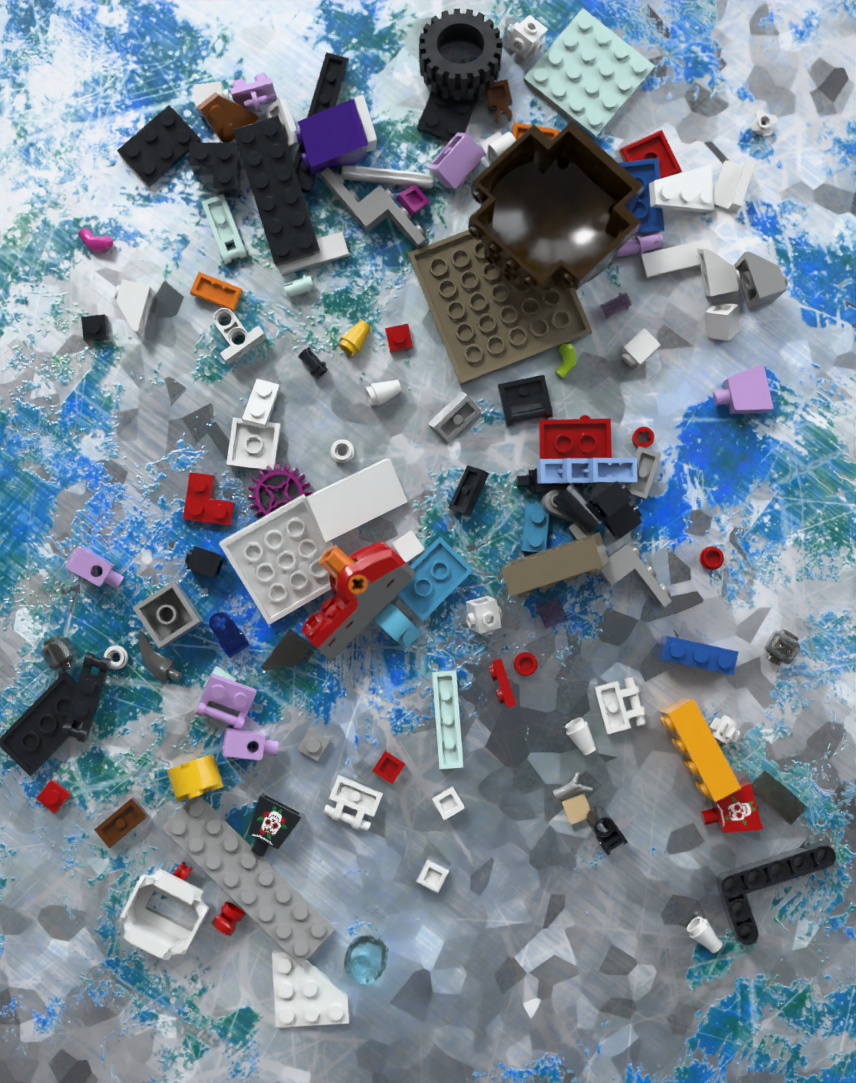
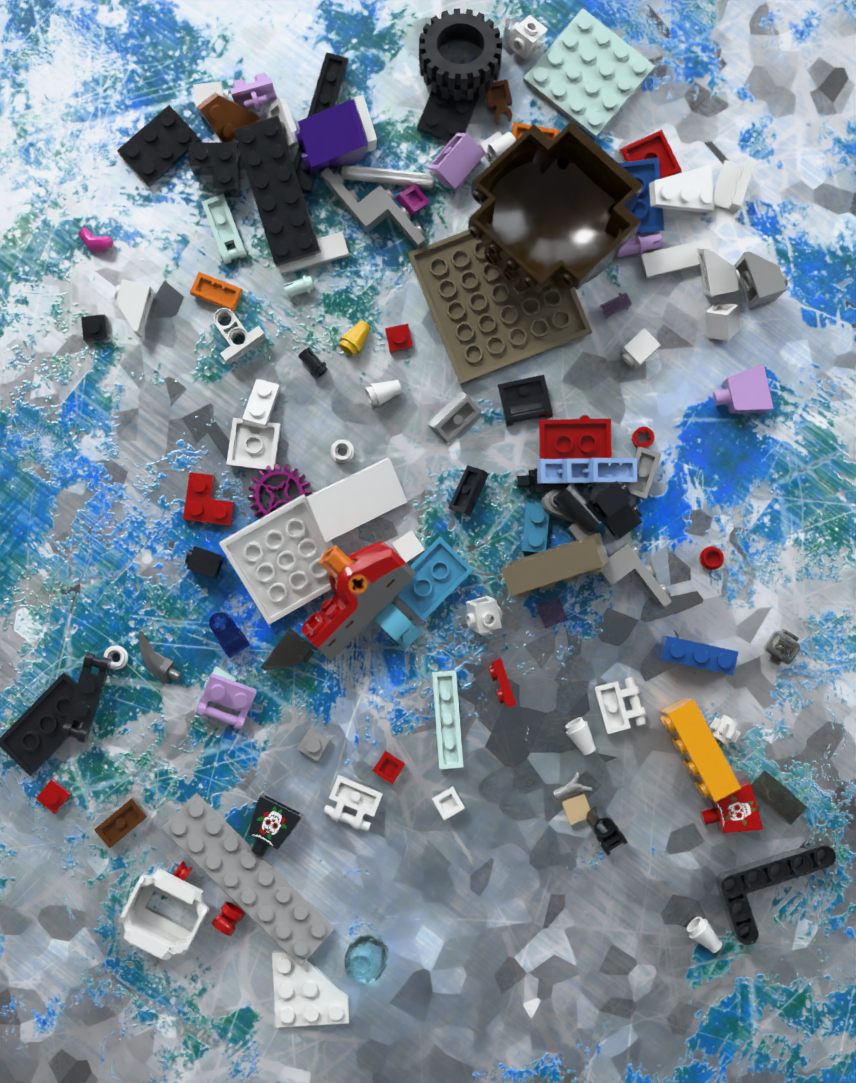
clear smoke head [41,635,78,672] -> none
lavender torso [65,546,124,589] -> none
light grey brick [132,581,204,648] -> none
yellow brick [167,754,223,802] -> none
lavender torso [222,727,279,760] -> none
white tile [416,859,449,893] -> none
red tile [513,652,538,676] -> none
lime arm [555,343,576,379] -> none
white plate [750,110,777,137] -> none

